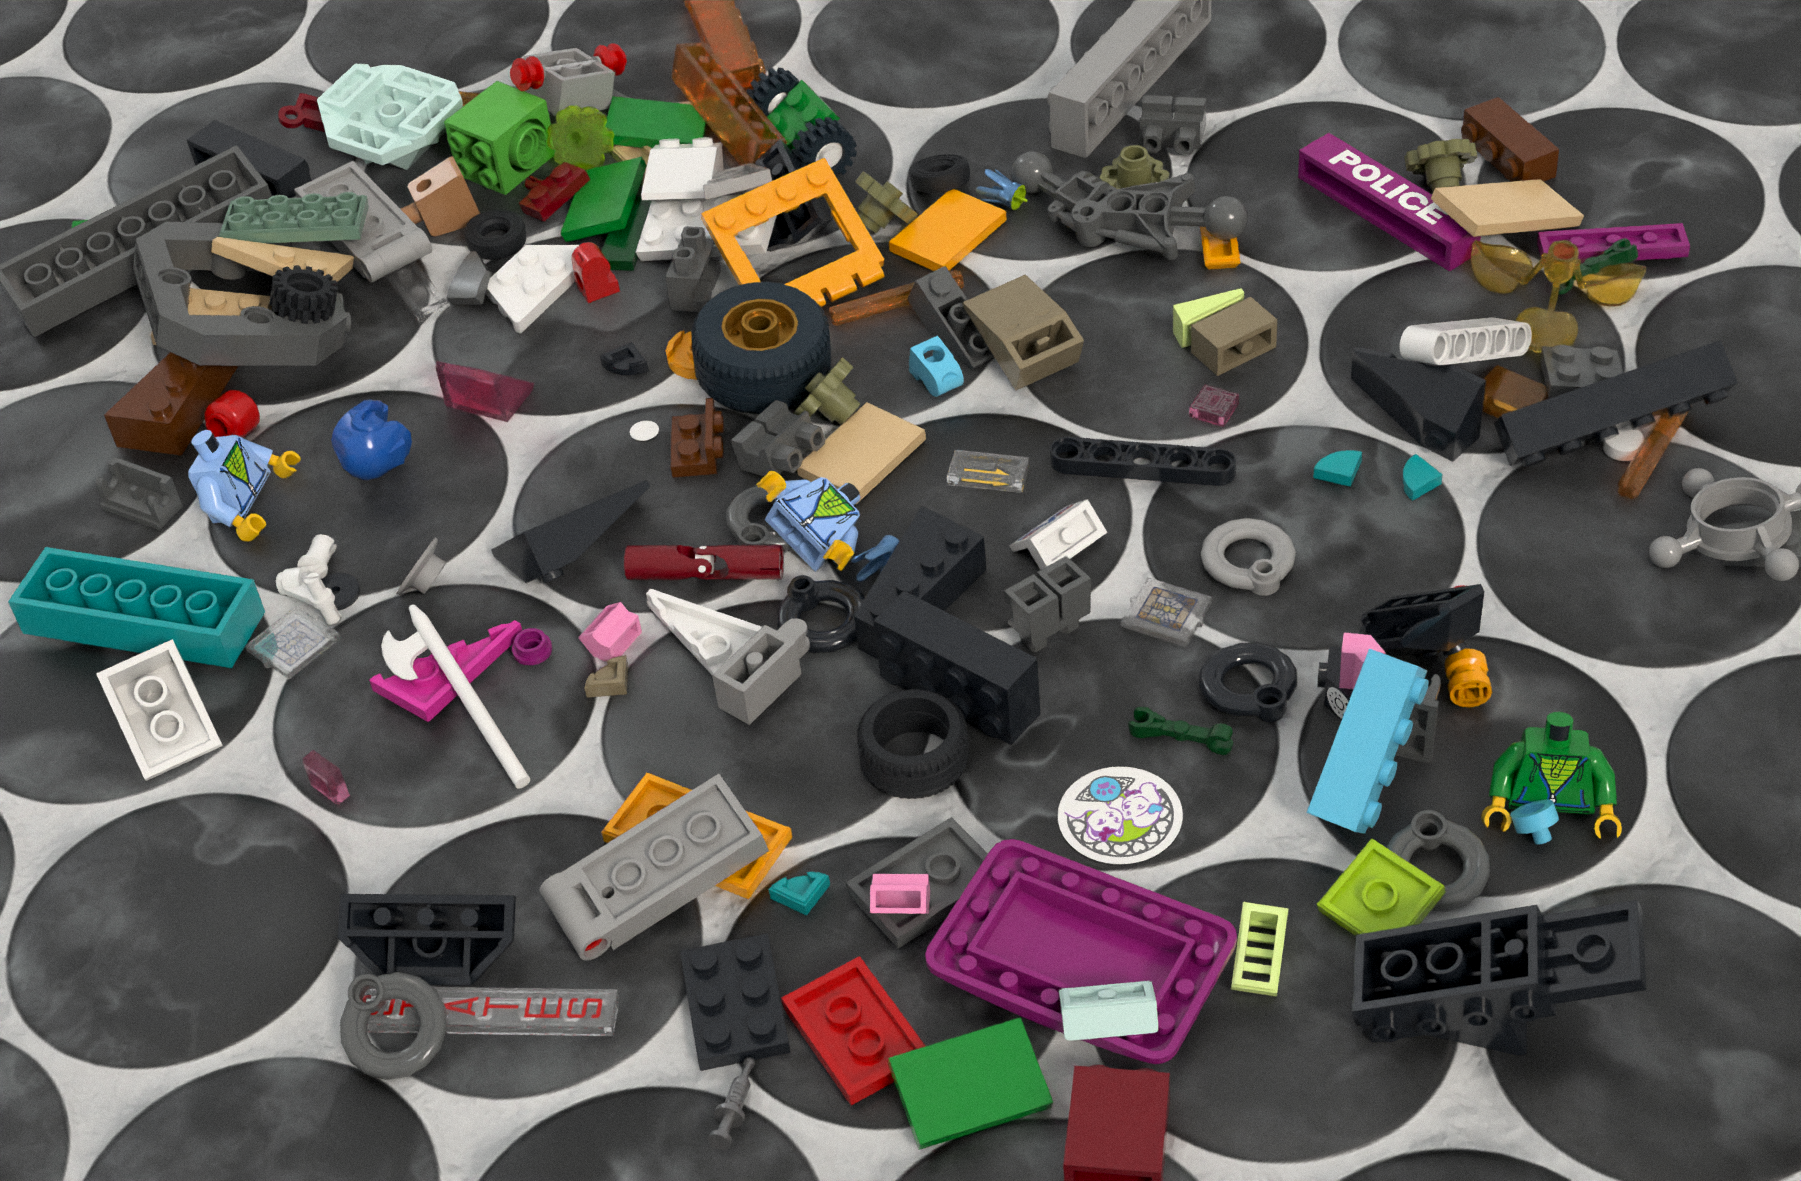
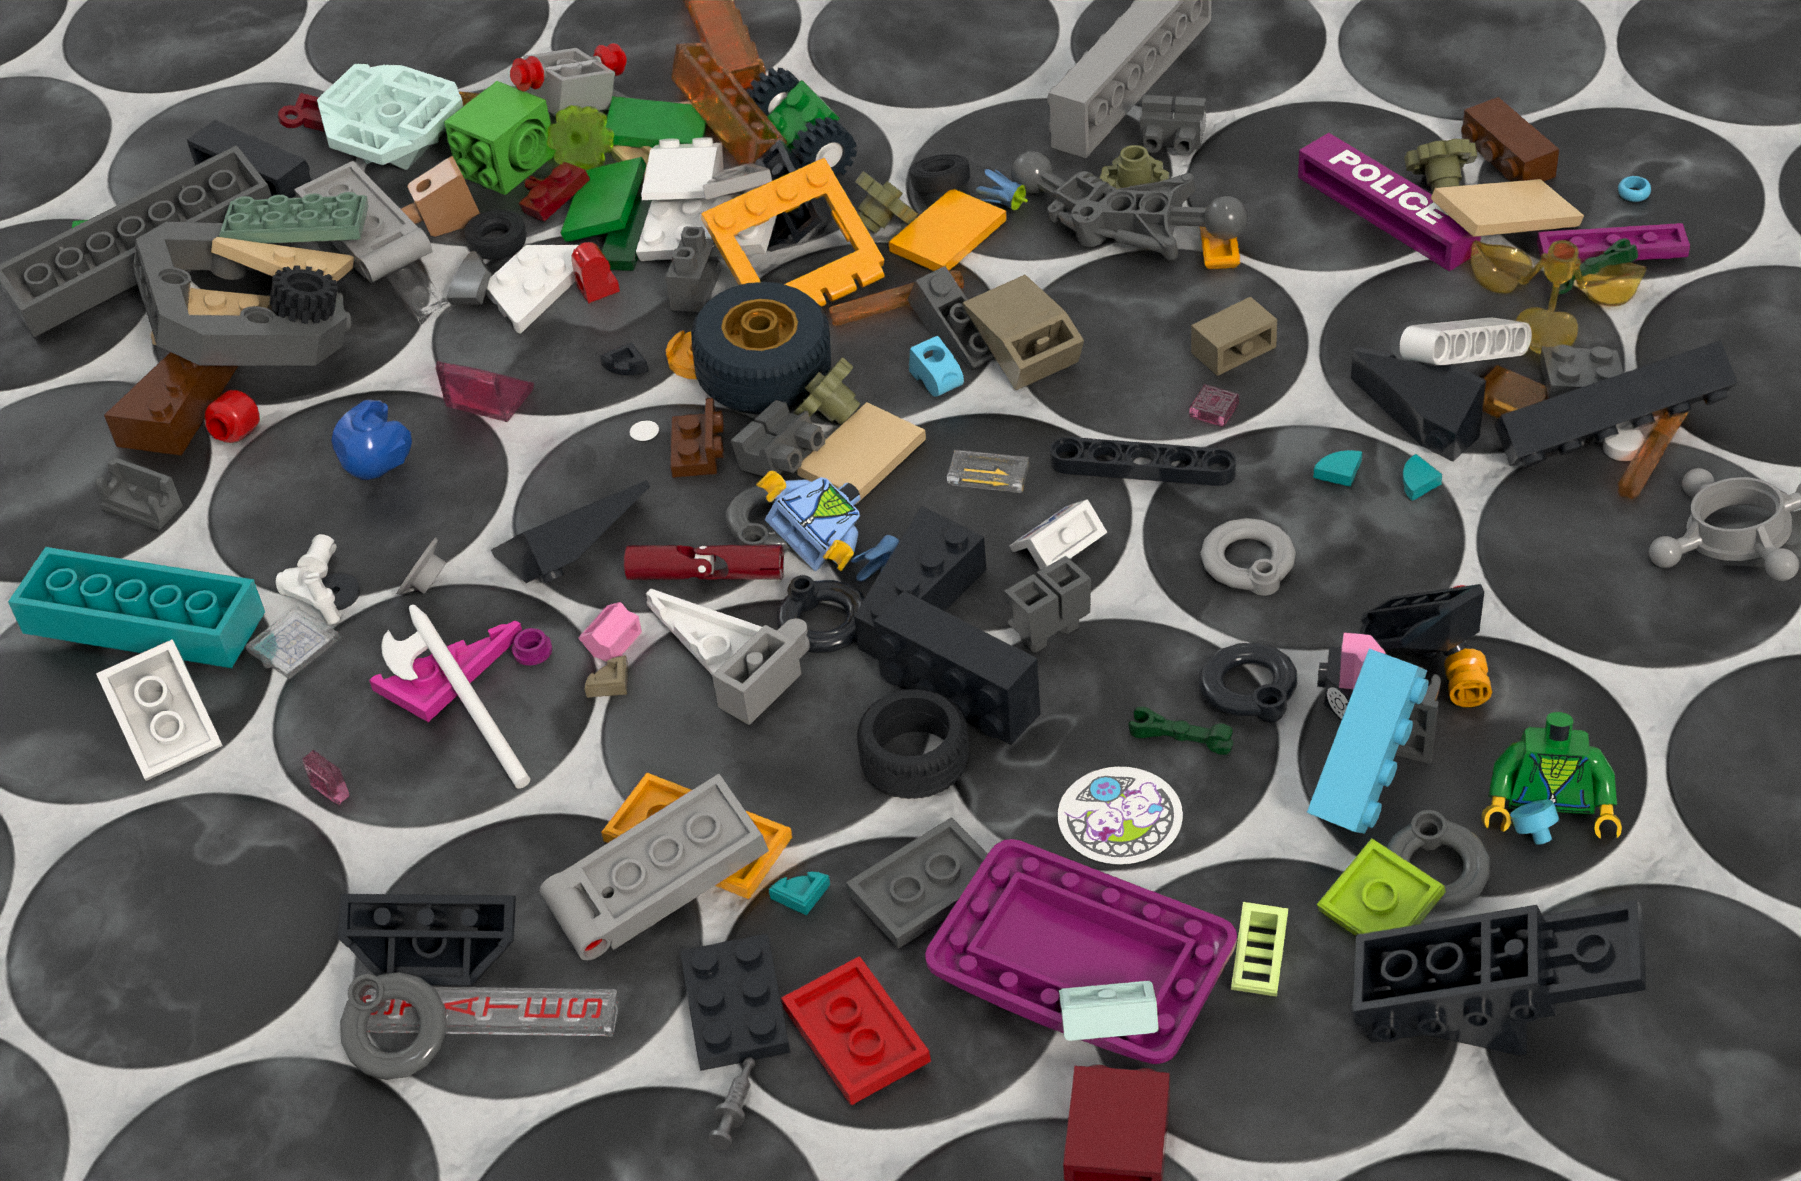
light blue torso [188,430,301,542] -> none
bright pink piece [870,874,930,914] -> none
green tile [888,1017,1054,1150] -> none
clear piece [1121,577,1212,647] -> none
yellowish green slope [1173,288,1244,348] -> none
none -> medium azure piece [1618,176,1651,202]

